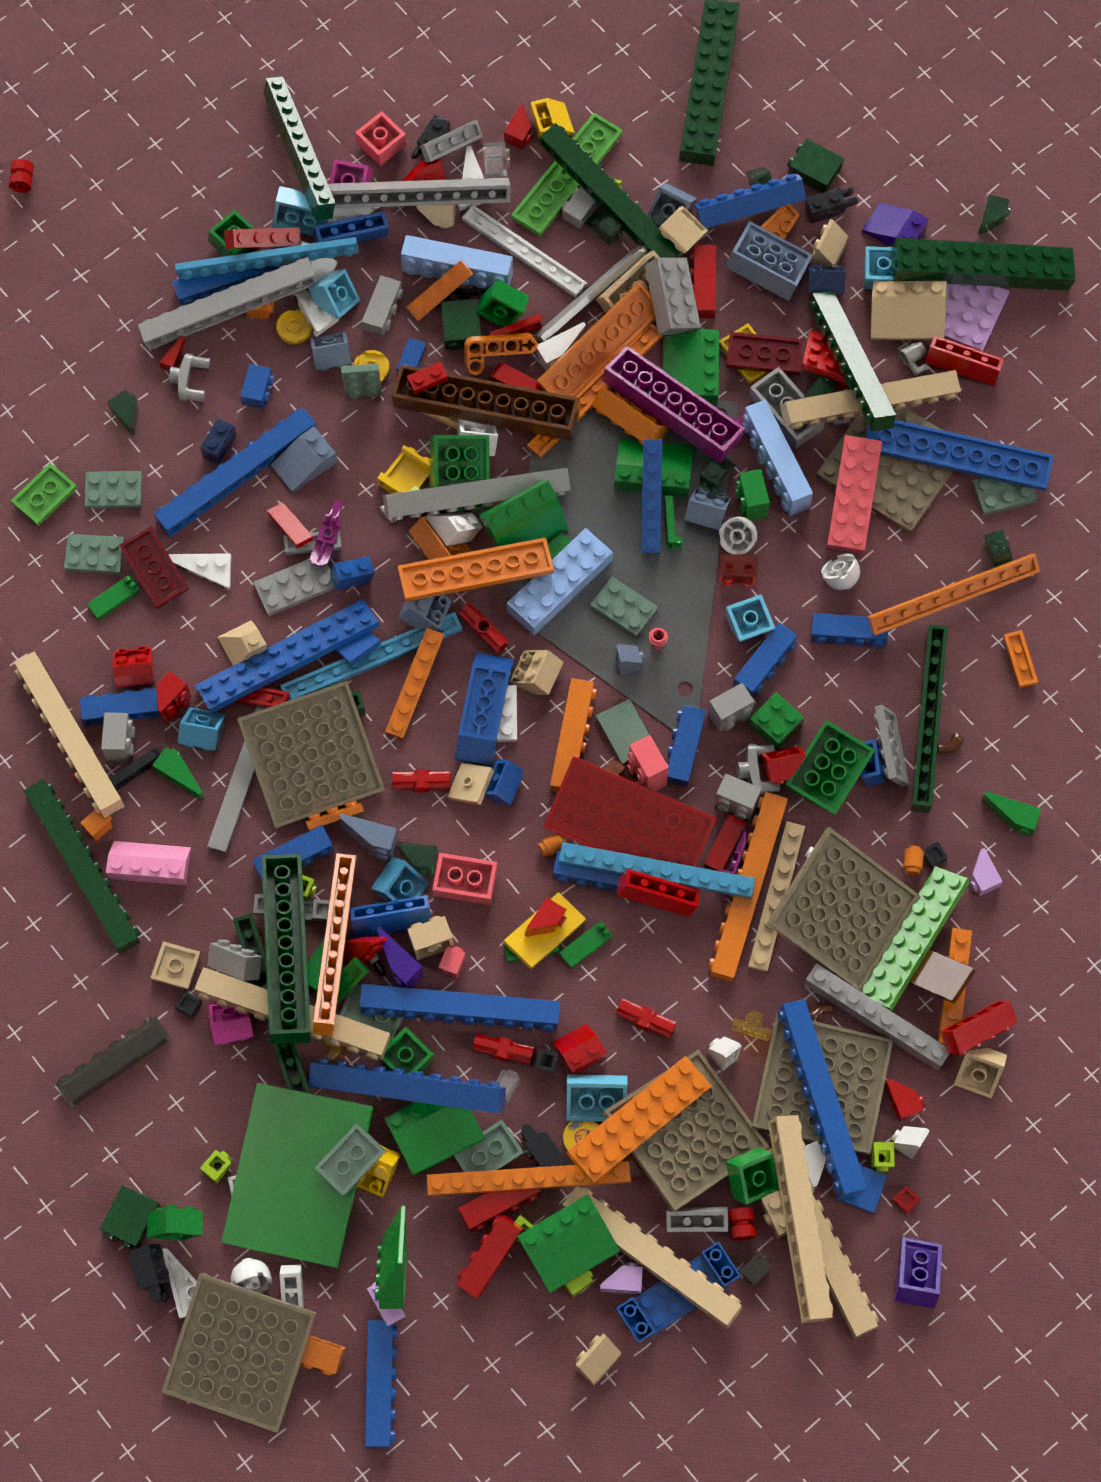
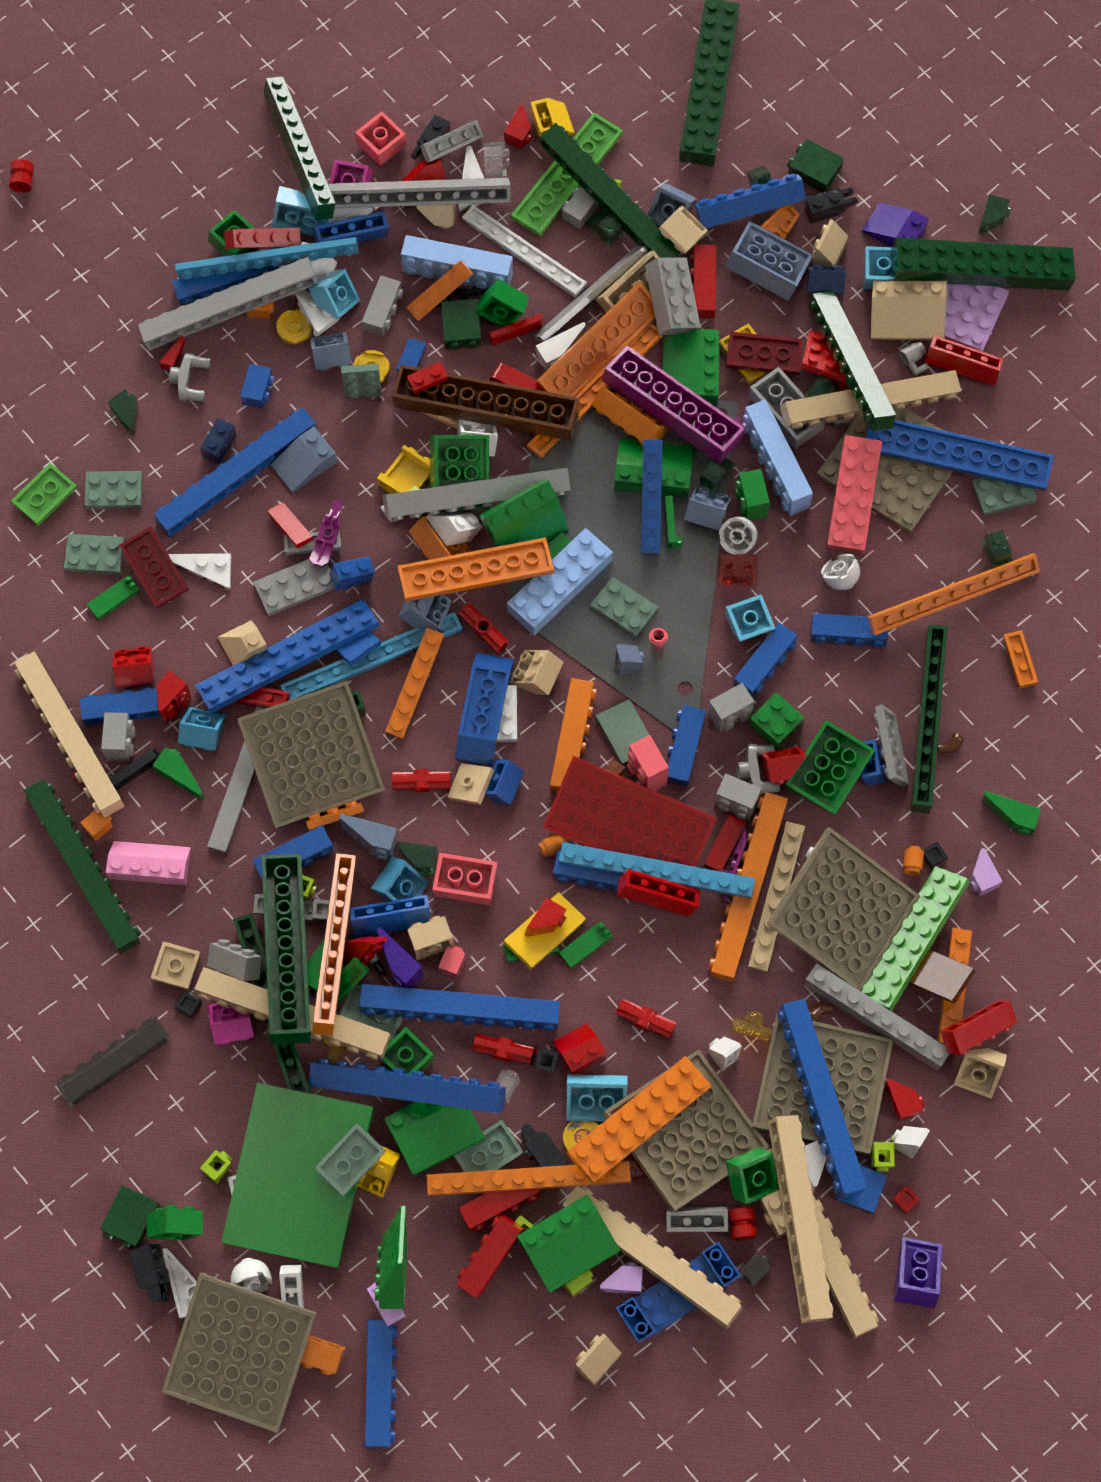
orange beam [464,333,538,375] -> none

